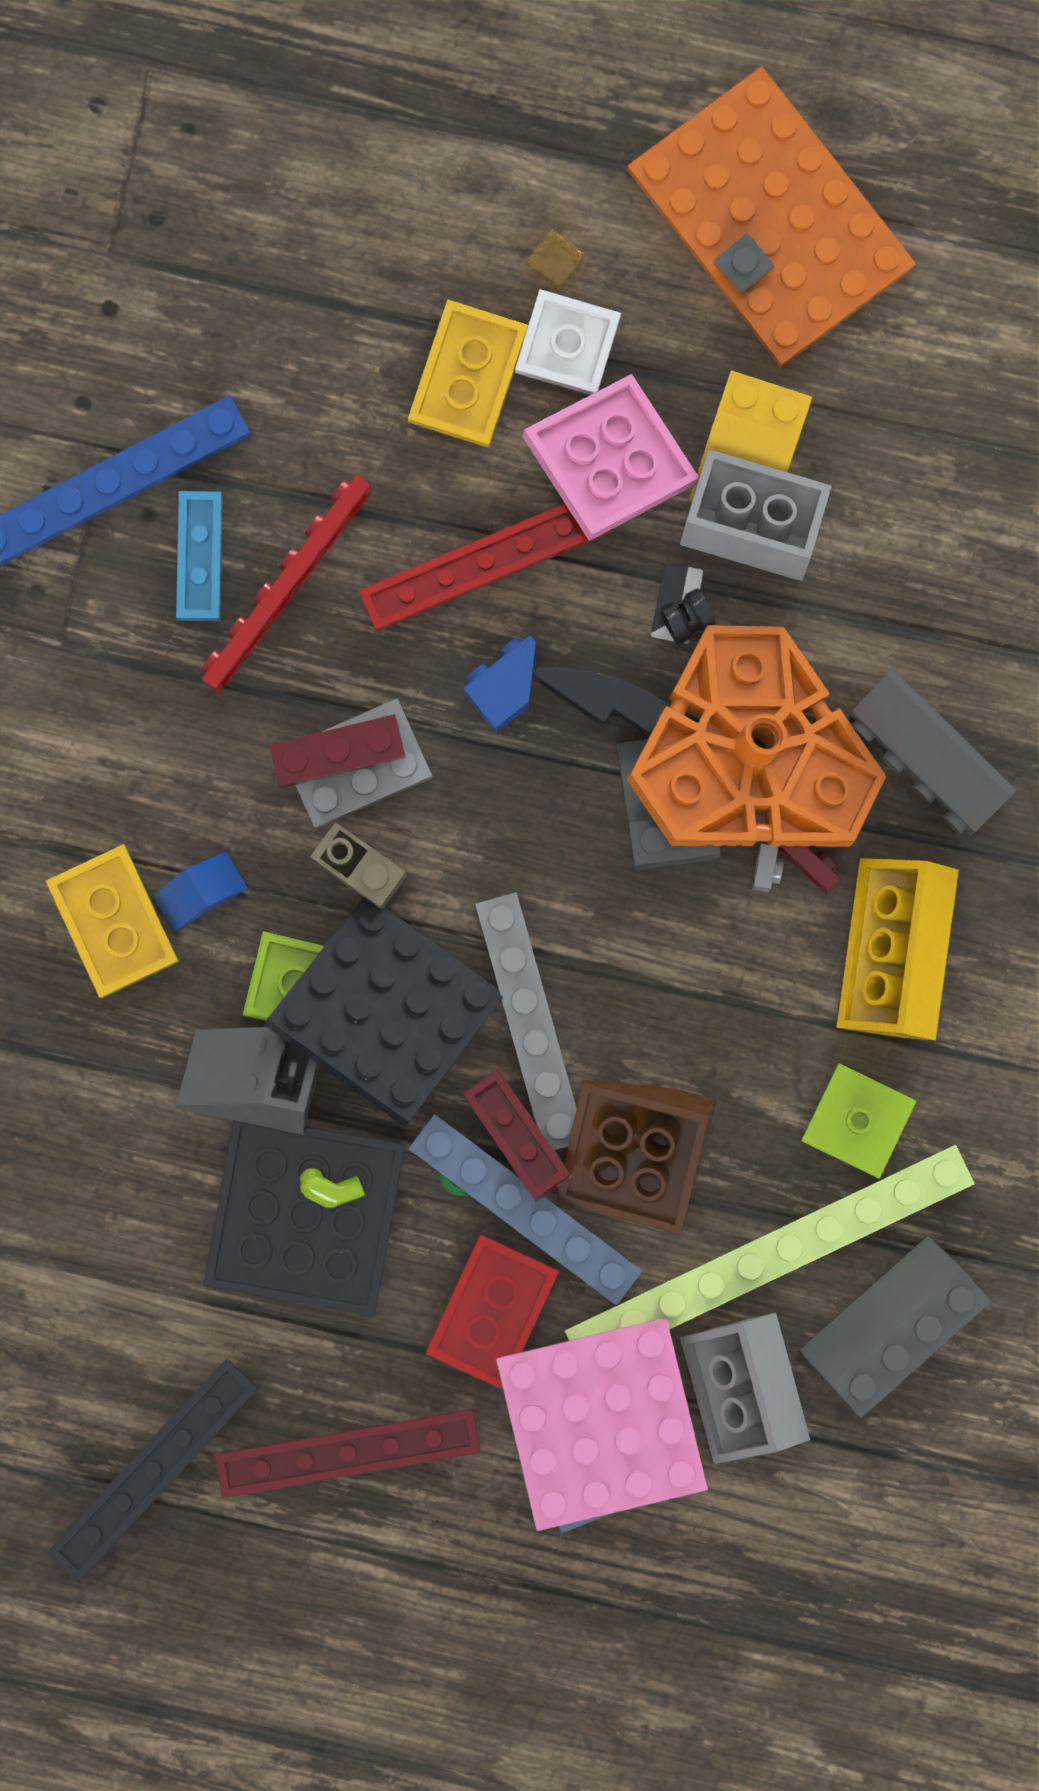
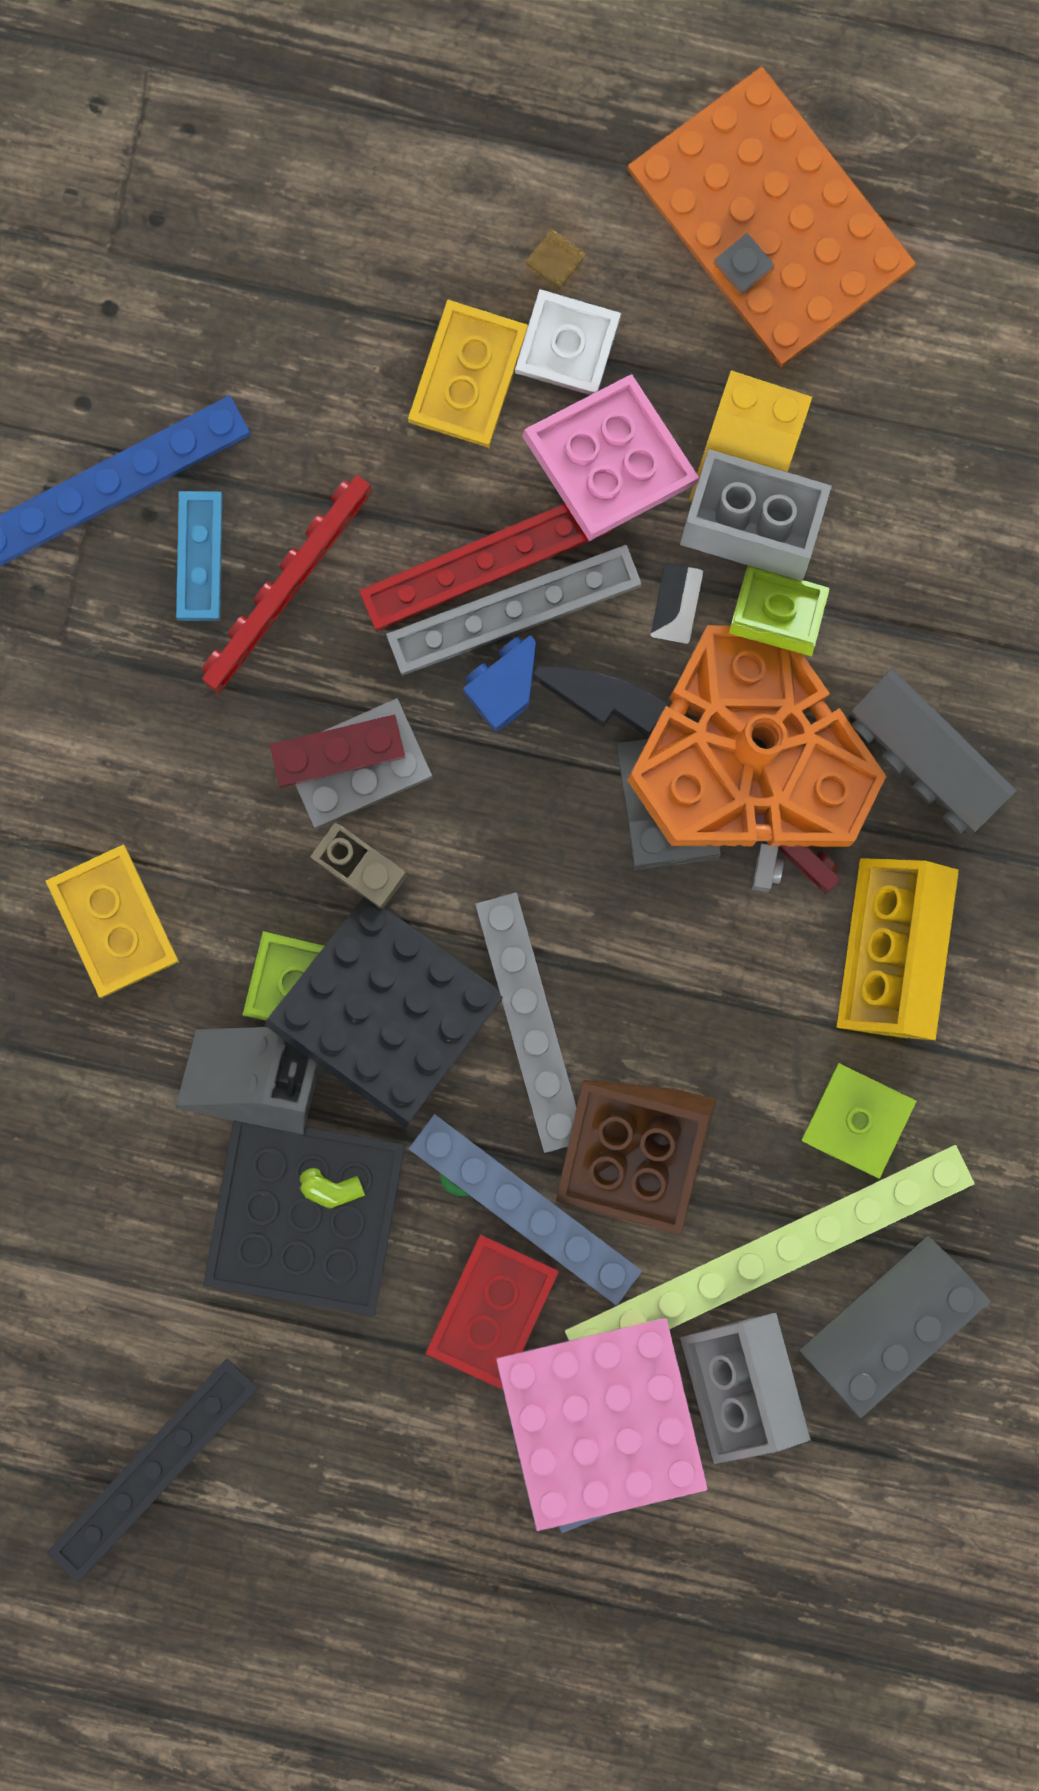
blue slope [152,852,248,933] -> none
dark red plate [215,1409,481,1498] -> none
dark red plate [462,1069,572,1201] -> none
black wheel [659,588,716,645] -> none
none -> light grey plate [386,545,642,676]
none -> lime plate [729,565,830,657]

